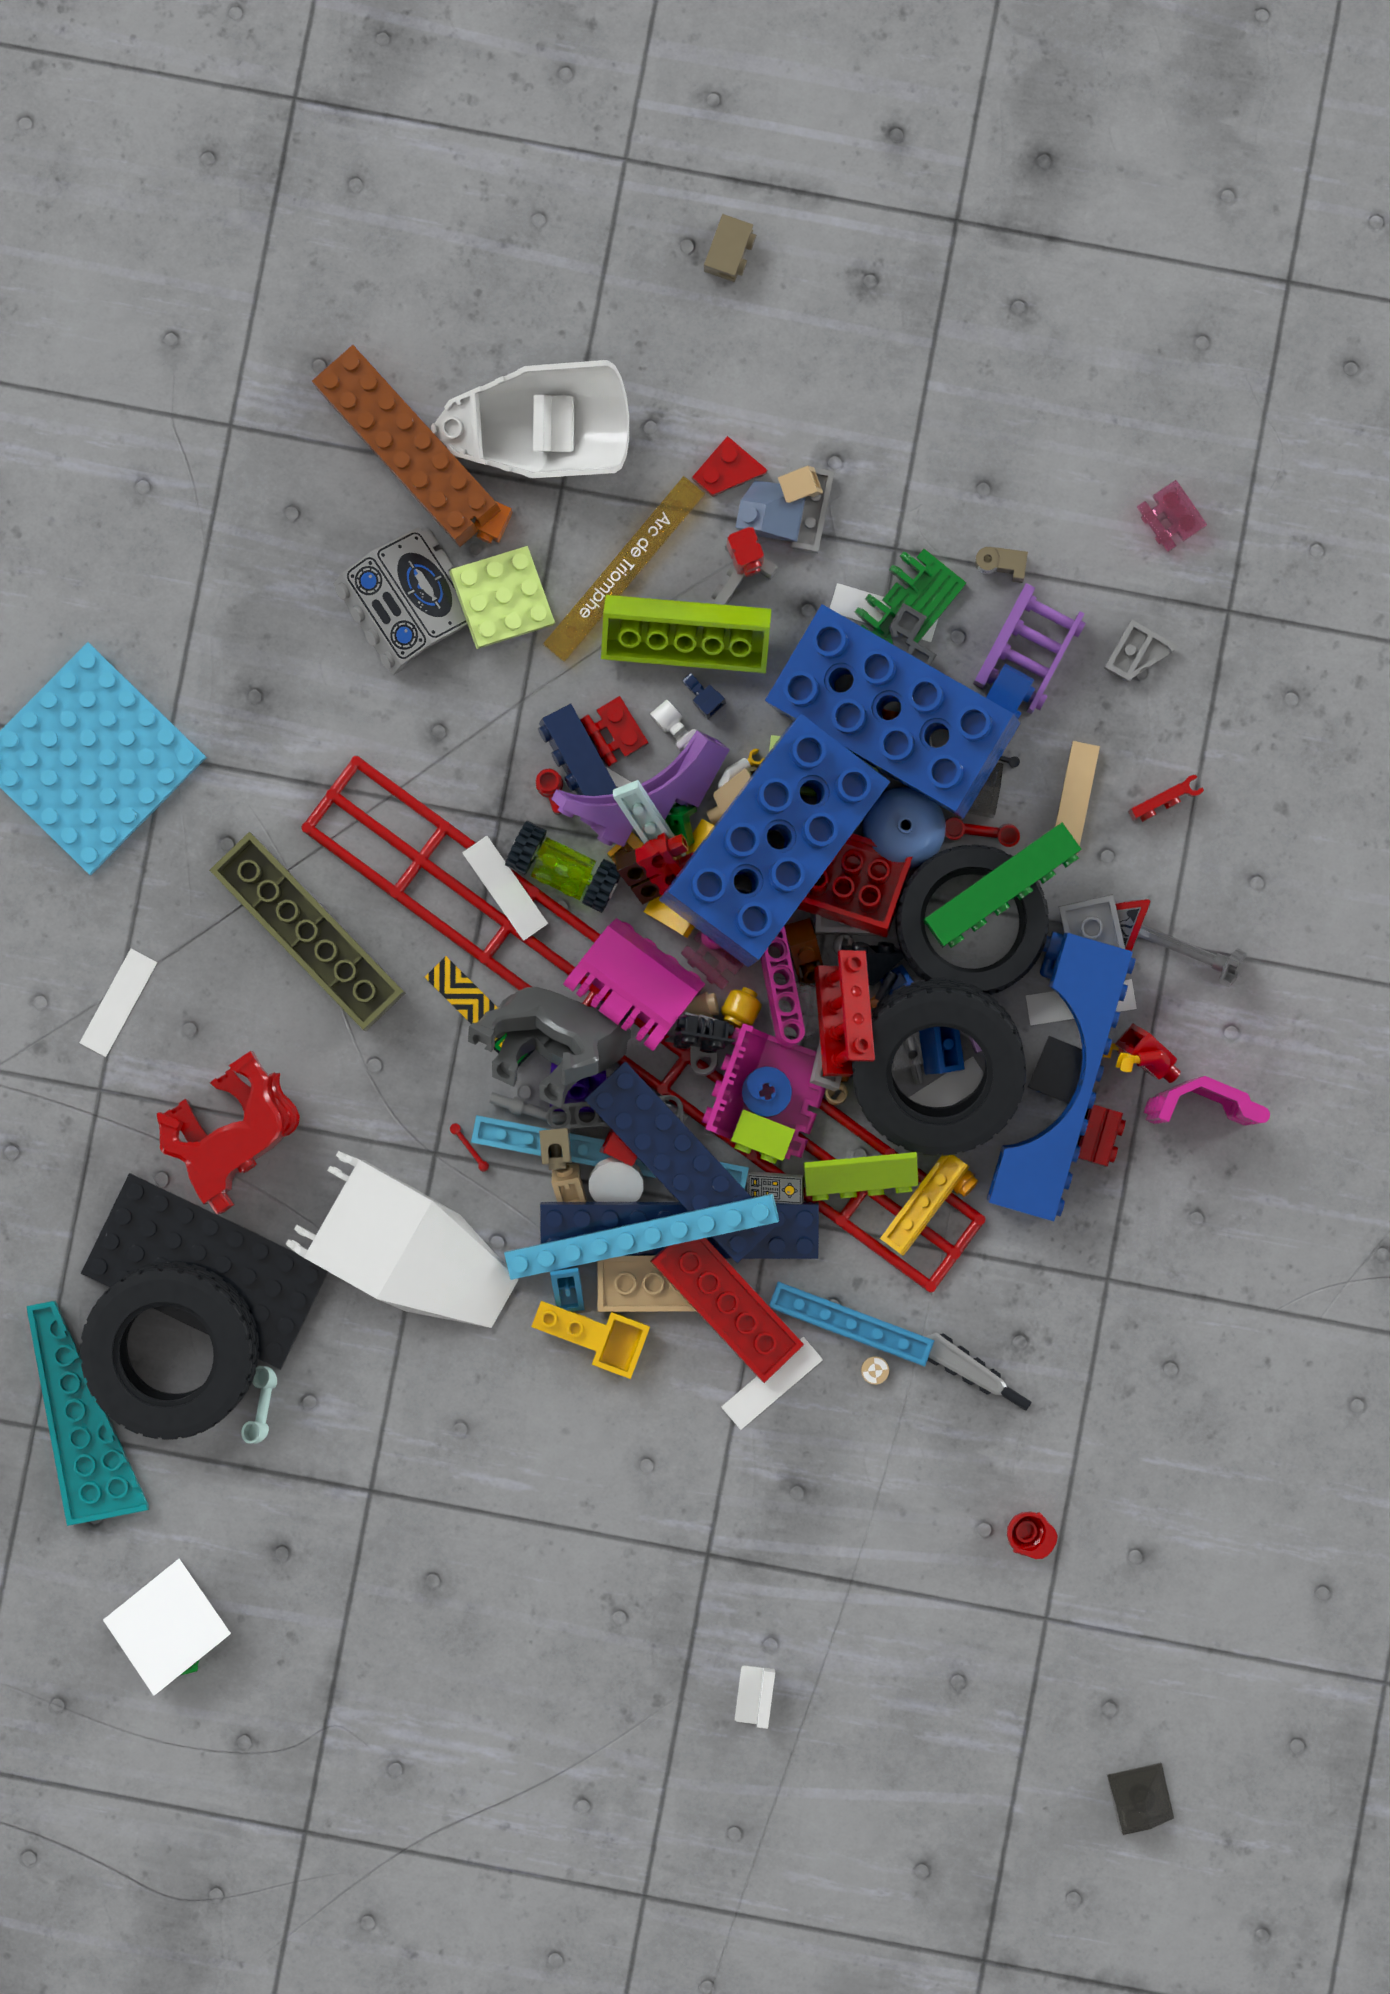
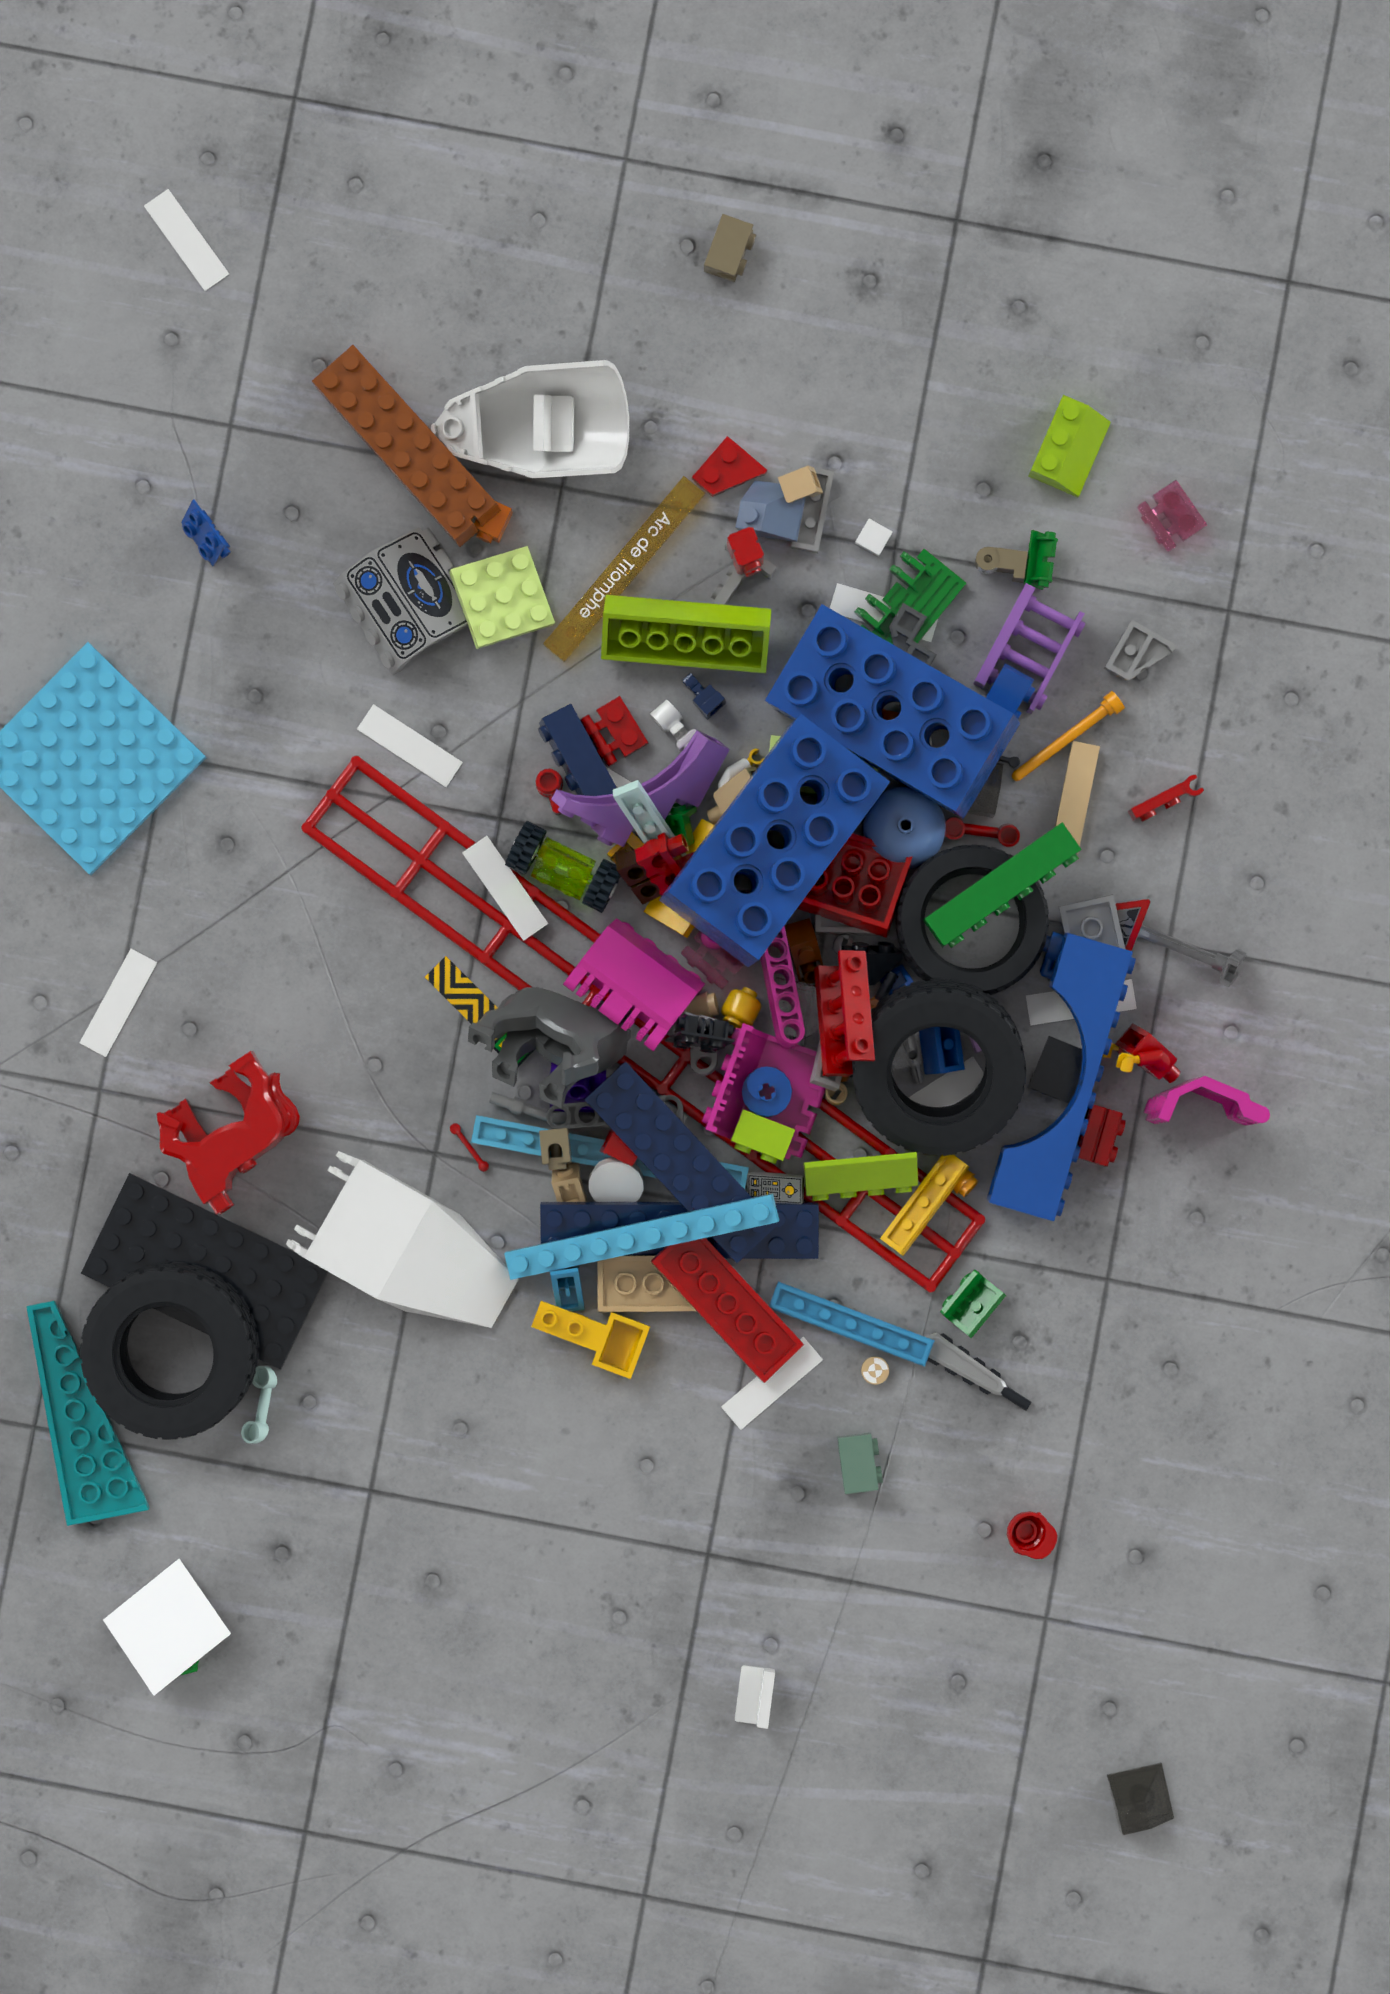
olive brick [209,832,406,1031] -> none
none -> white sticker [144,189,229,291]
none -> blue hinge [181,500,231,567]
none -> white sticker [357,704,463,787]
none -> sand green brick [837,1433,883,1494]
none -> white tile [855,519,893,557]
none -> green bracket [940,1270,1006,1338]
none -> light orange piece [1011,691,1125,781]
none -> green hinge [1024,530,1058,590]
none -> lime slope [1028,395,1111,498]

